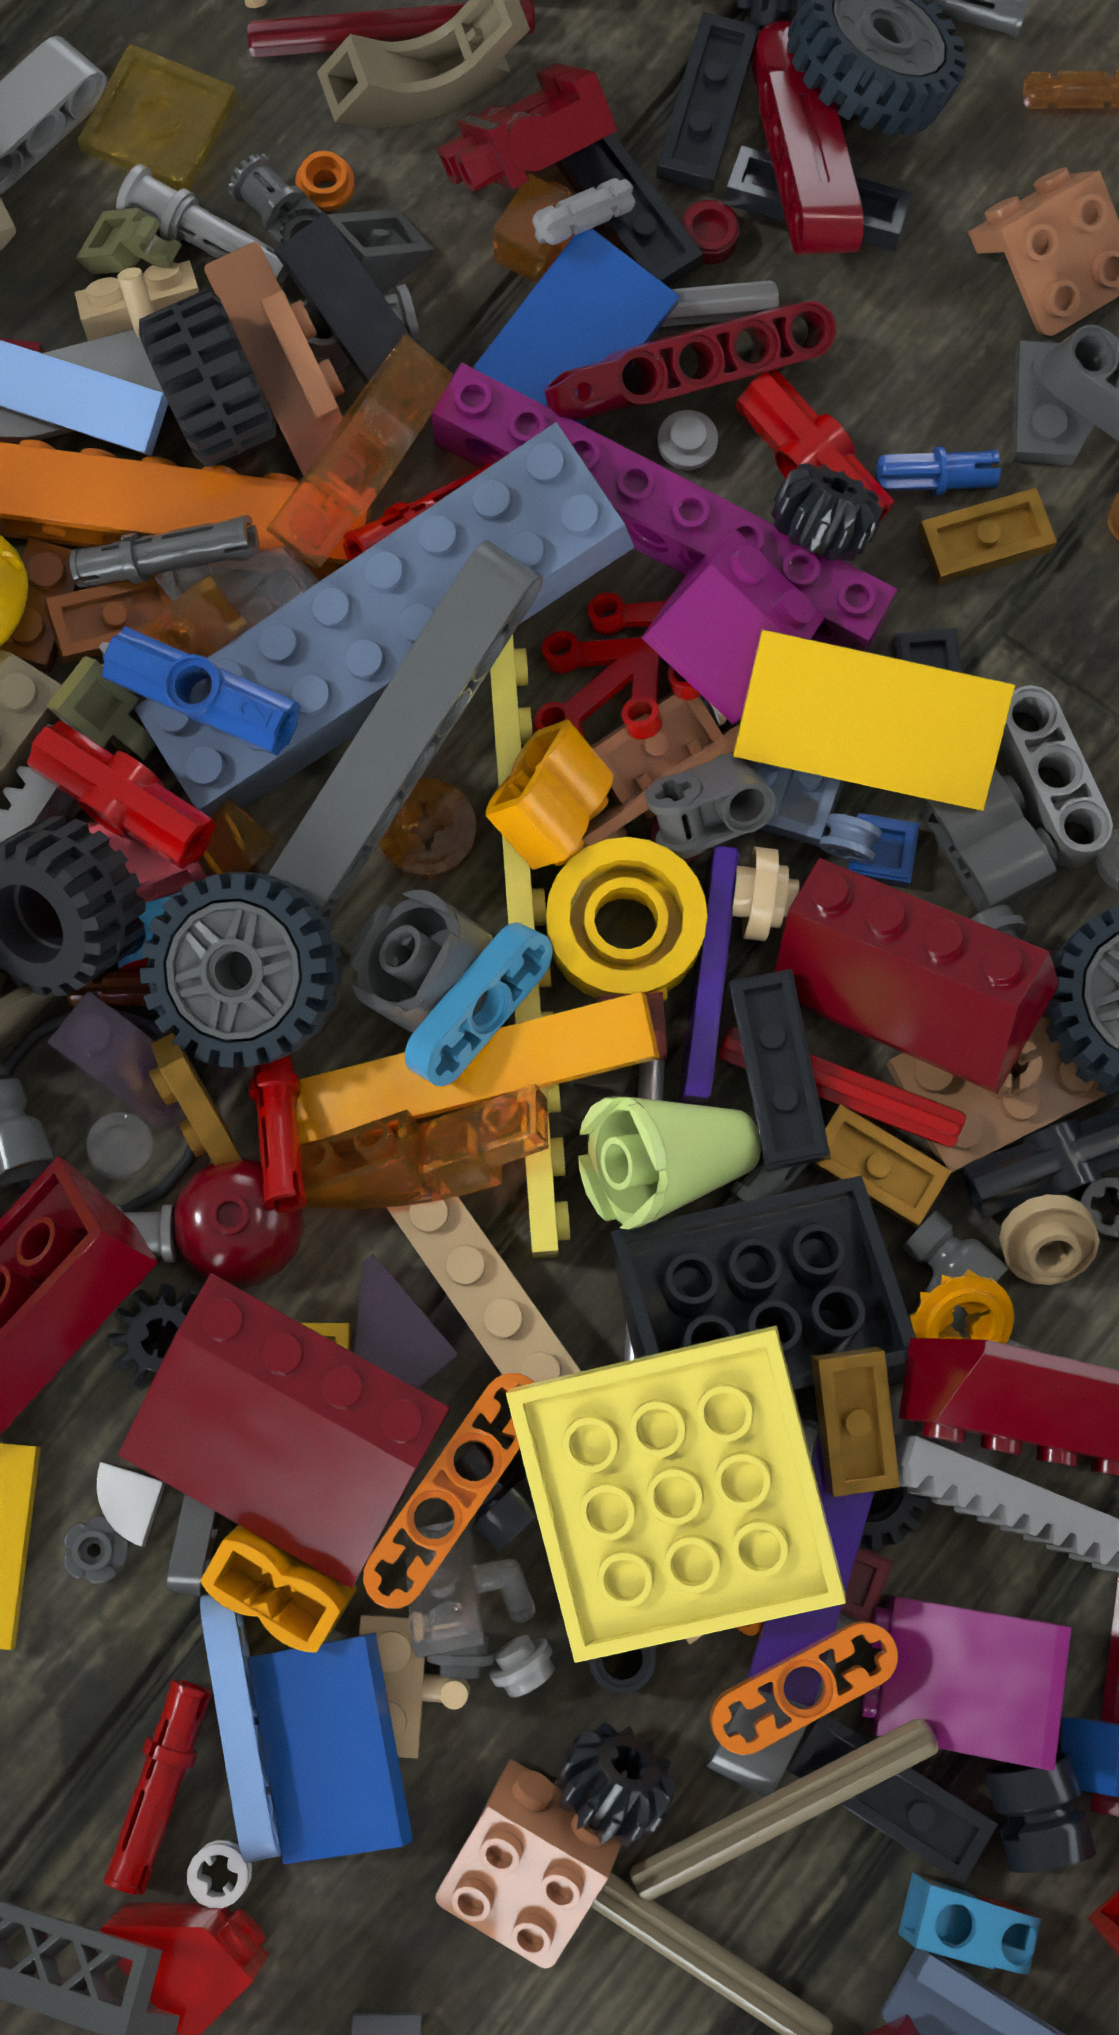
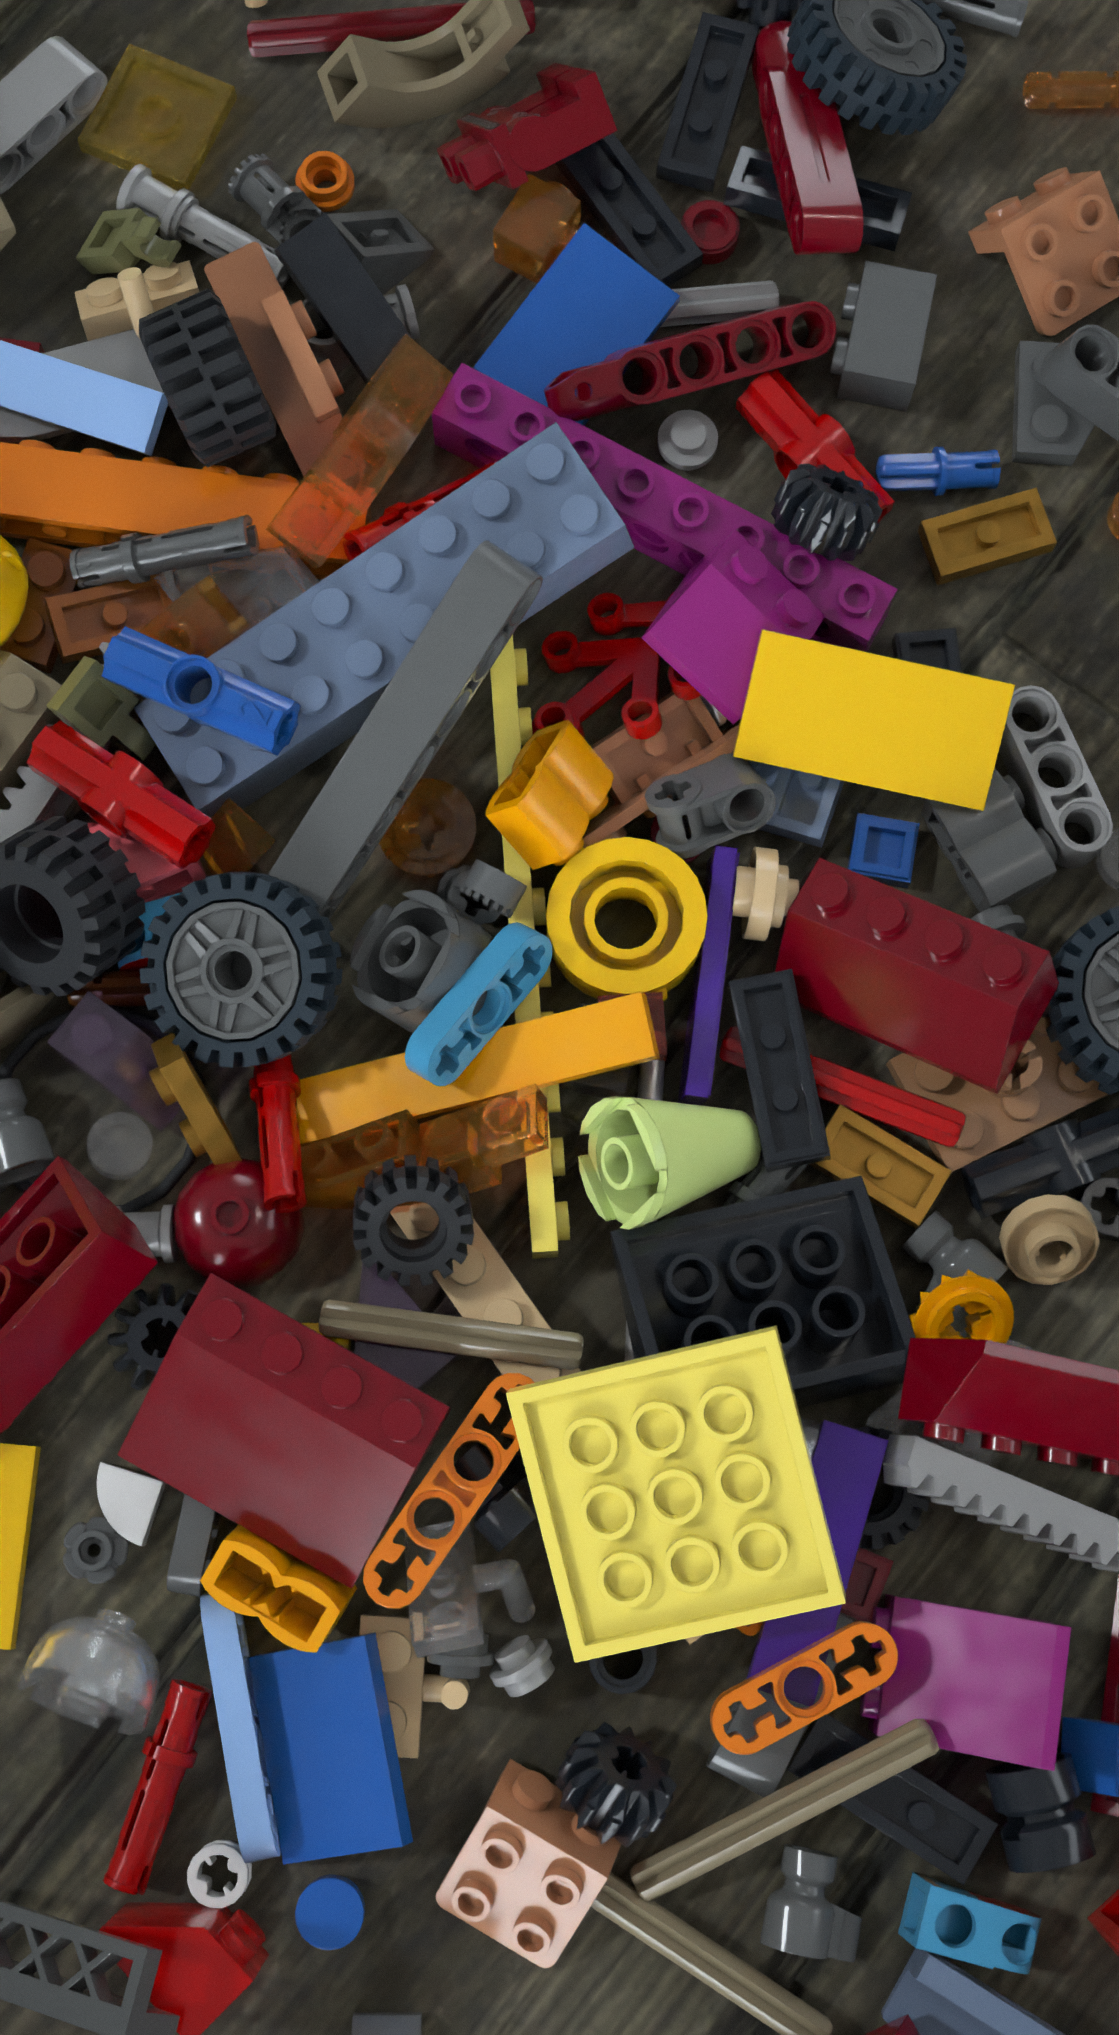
light grey axle [532,178,635,245] -> none
pearl gold plate [811,1347,900,1497] -> none
sand blue bush [819,814,883,864] -> none
none -> clear cylinder [16,1609,160,1735]
none -> blue tile [295,1874,365,1950]
none -> dark tan axle [319,1299,584,1370]
none -> black tyre [353,1155,474,1287]
none -> dark grey connector [435,859,527,925]
none -> dark grey piece [760,1844,862,1962]
none -> dark grey brick [830,261,937,412]

